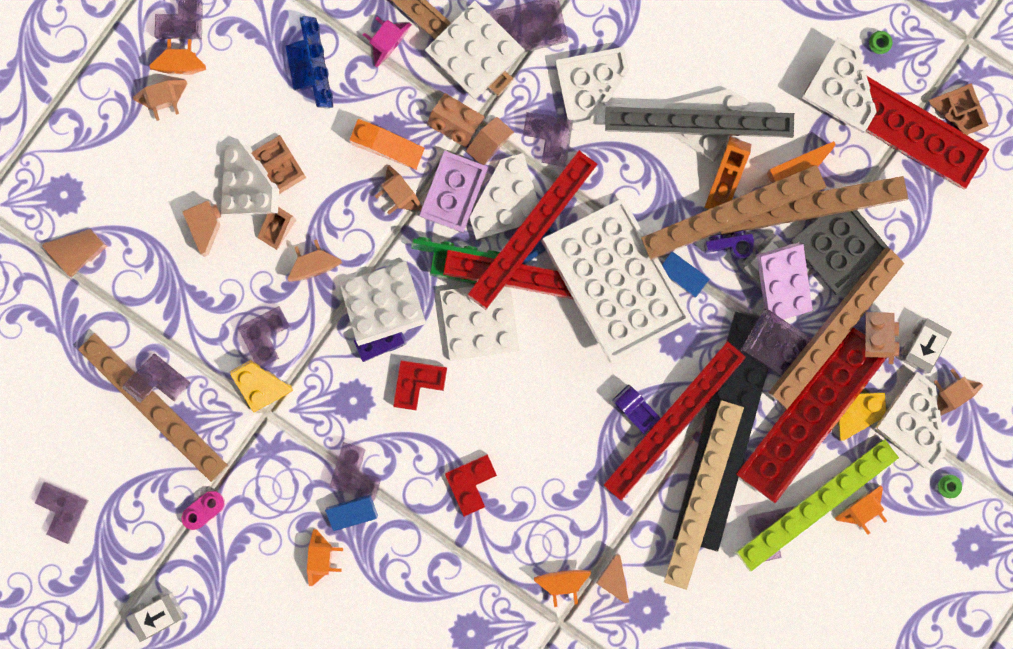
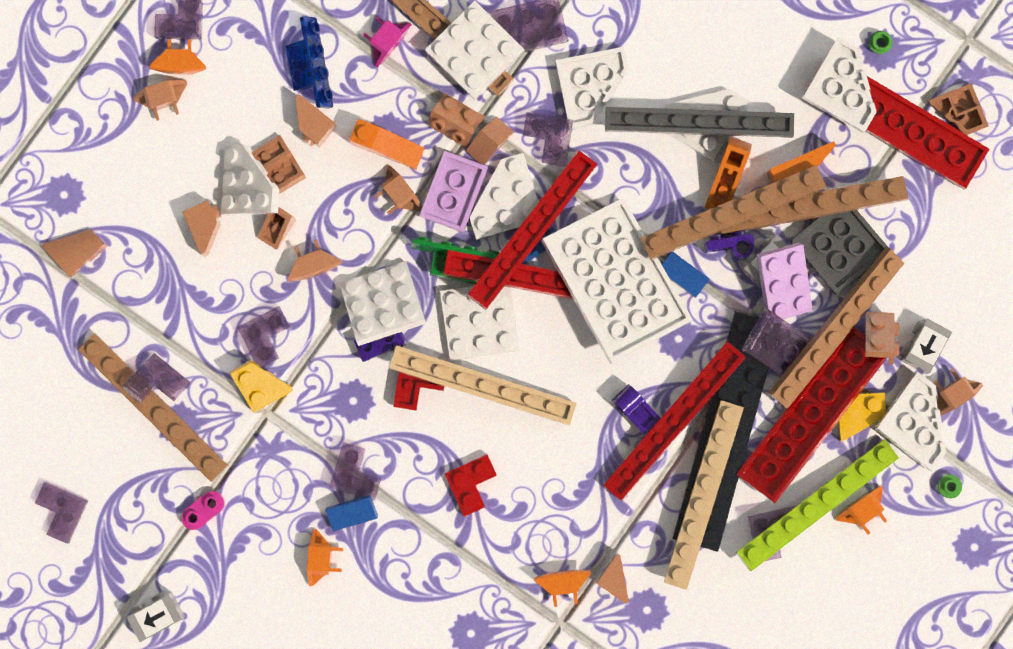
none -> nougat slope [295,93,337,148]
none -> tan plate [388,345,576,426]

